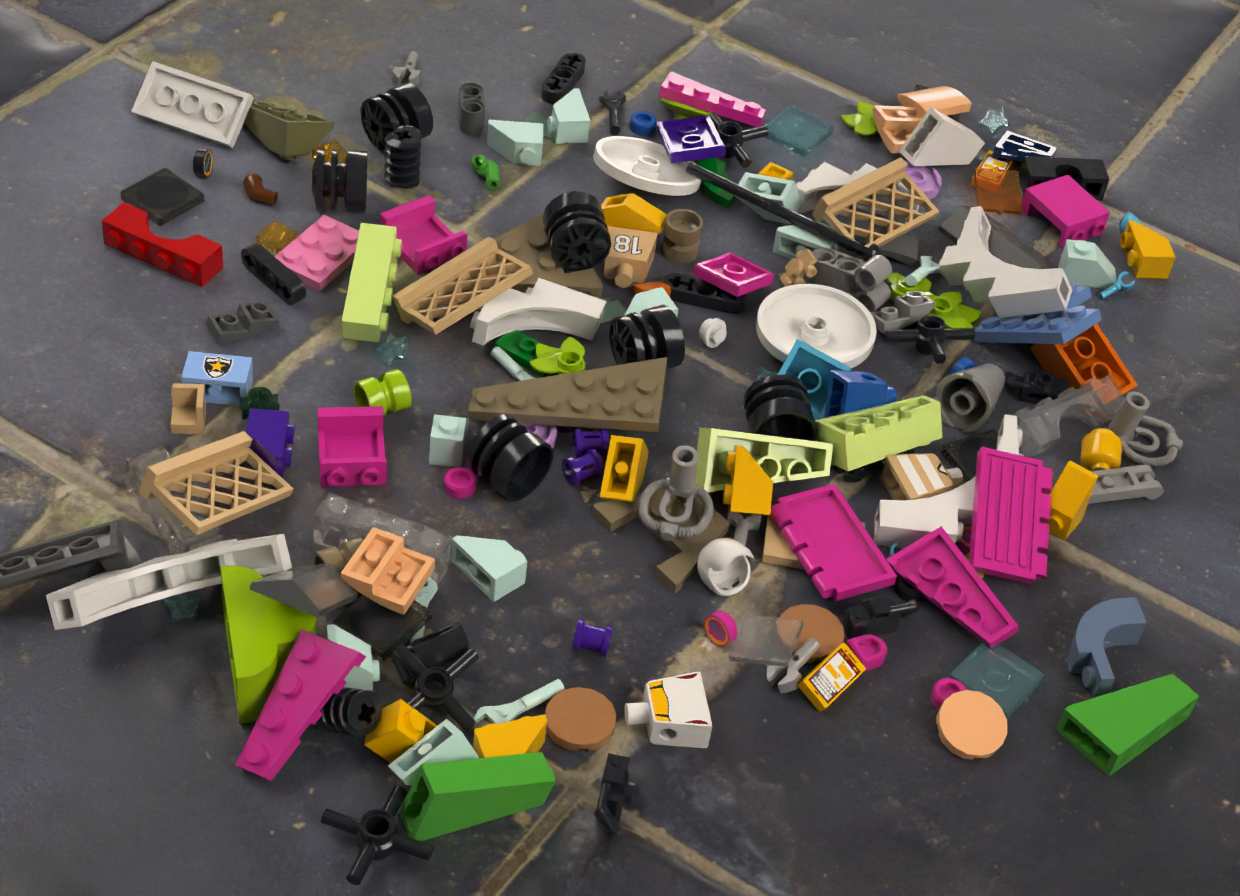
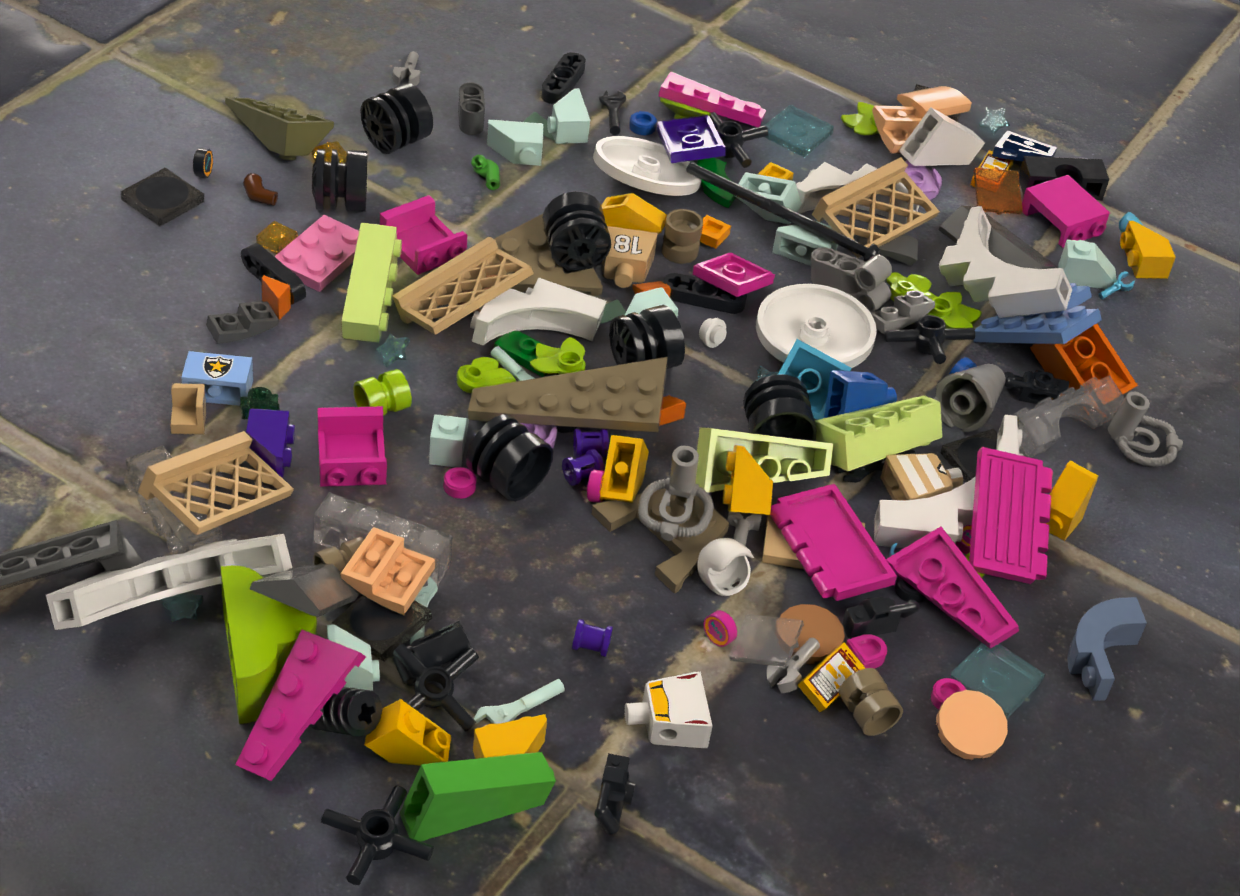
red arch [102,202,223,287] -> none
white plate [131,61,254,148] -> none
black piece [384,126,421,189] -> none
light aqua slope [388,719,479,785] -> none
light aqua slope [451,535,527,602] -> none
medium nougat tile [545,687,616,752] -> none
tan piece [780,248,817,287] -> none
light aqua piece [906,256,941,286] -> none
bright green slope [1056,674,1199,777] -> none
yellow head [1080,428,1122,471] -> none
light grey plate [1088,465,1164,504] -> none
none -> orange slope [262,275,291,320]
none -> lime plate [456,357,517,393]
none -> dark pink tile [587,469,604,503]
none -> orange slope [659,395,686,426]
none -> light orange plate [700,215,731,249]
none -> dark tan wheel [838,668,903,736]

